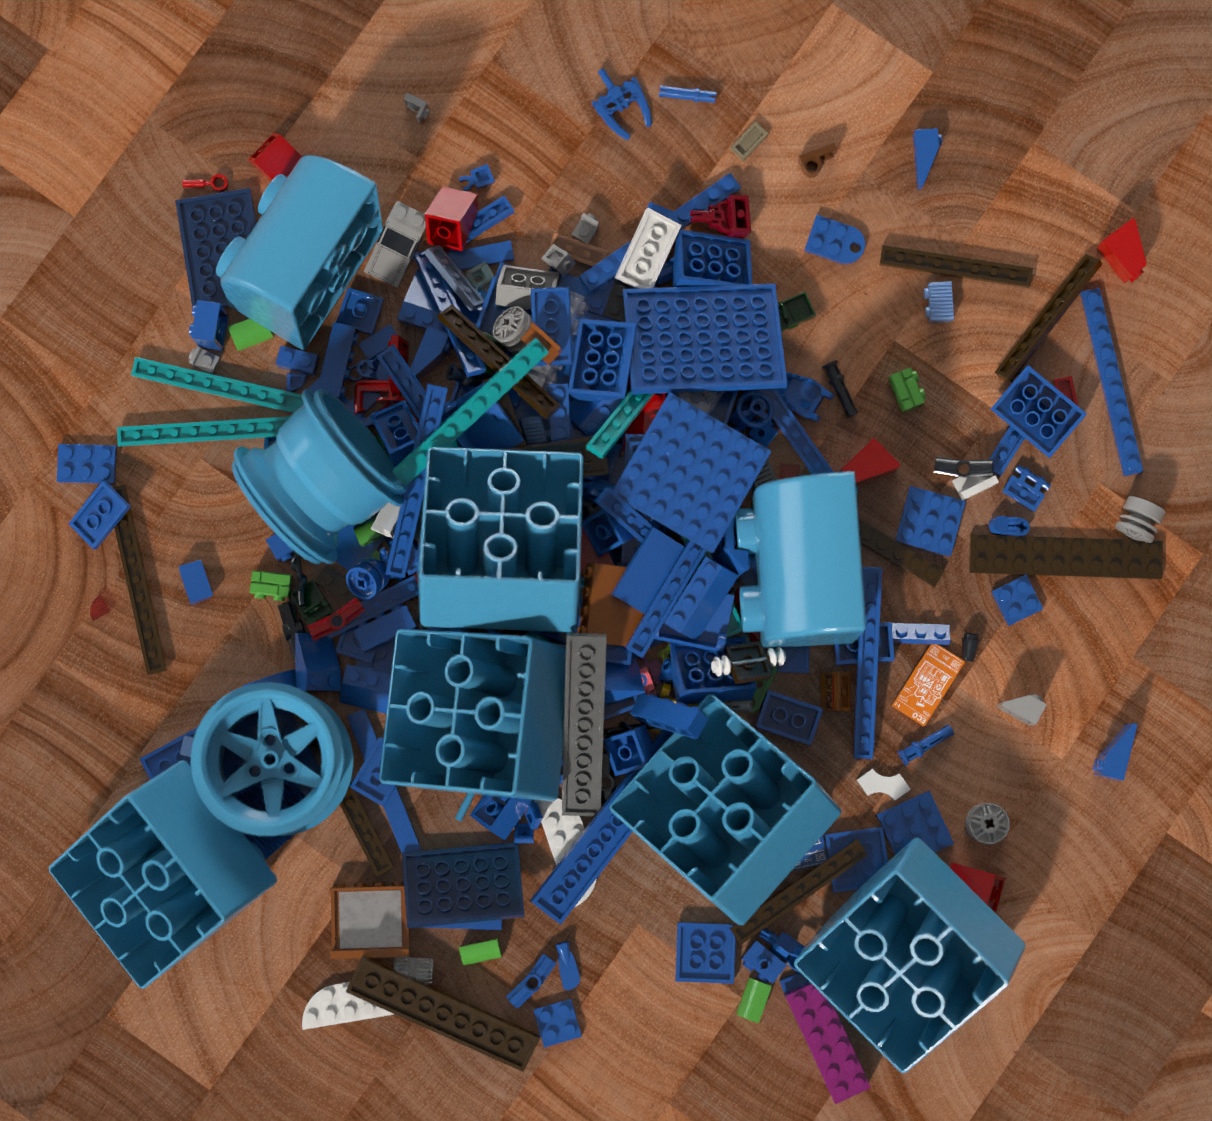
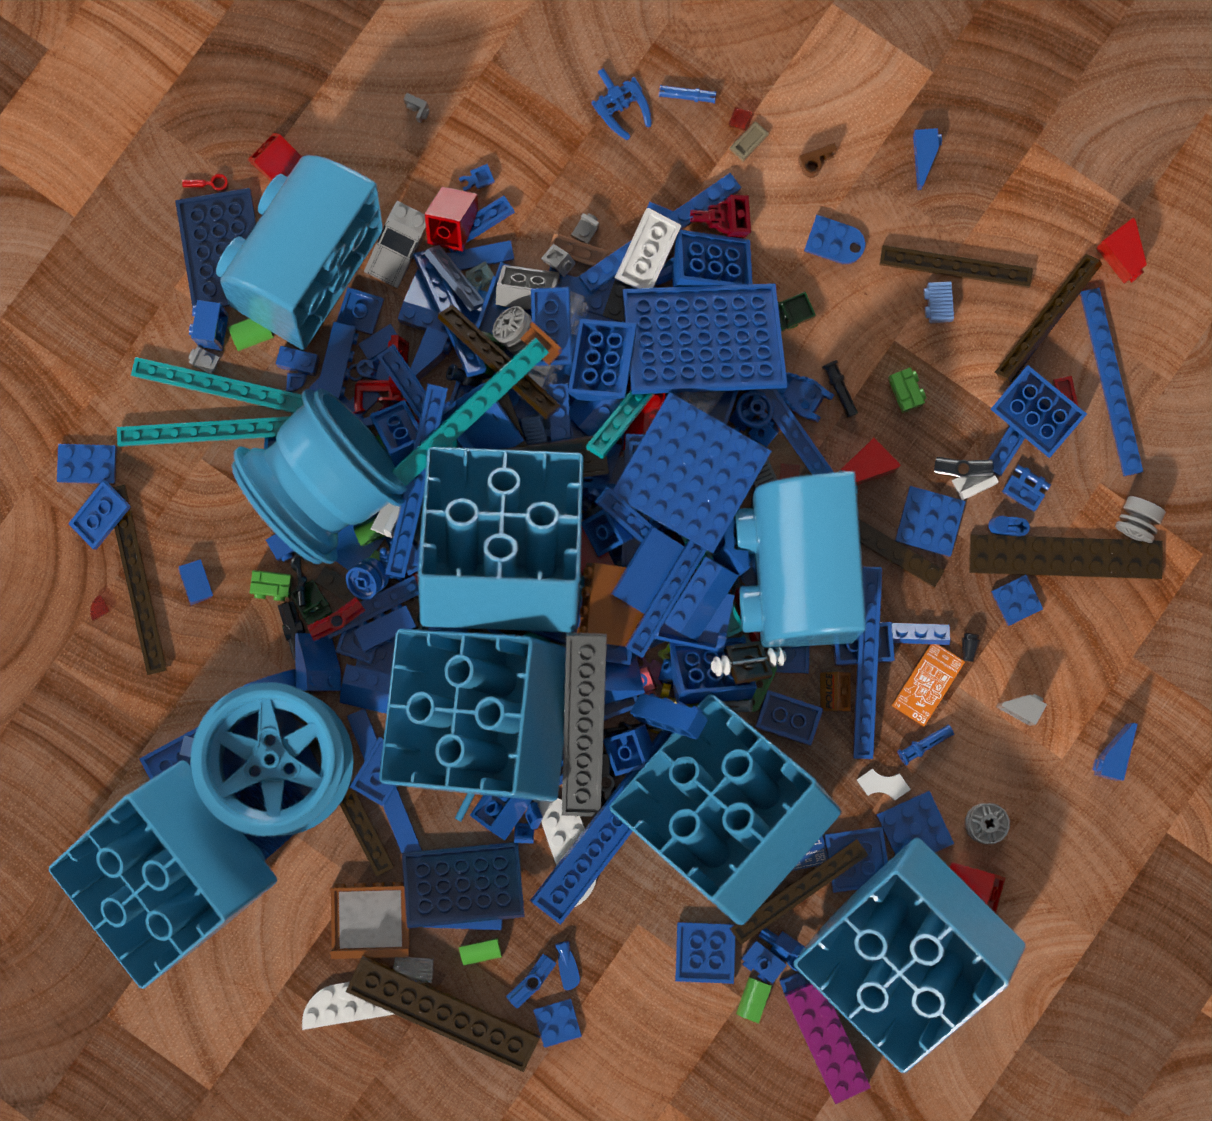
none -> clear red tile [728,107,754,131]

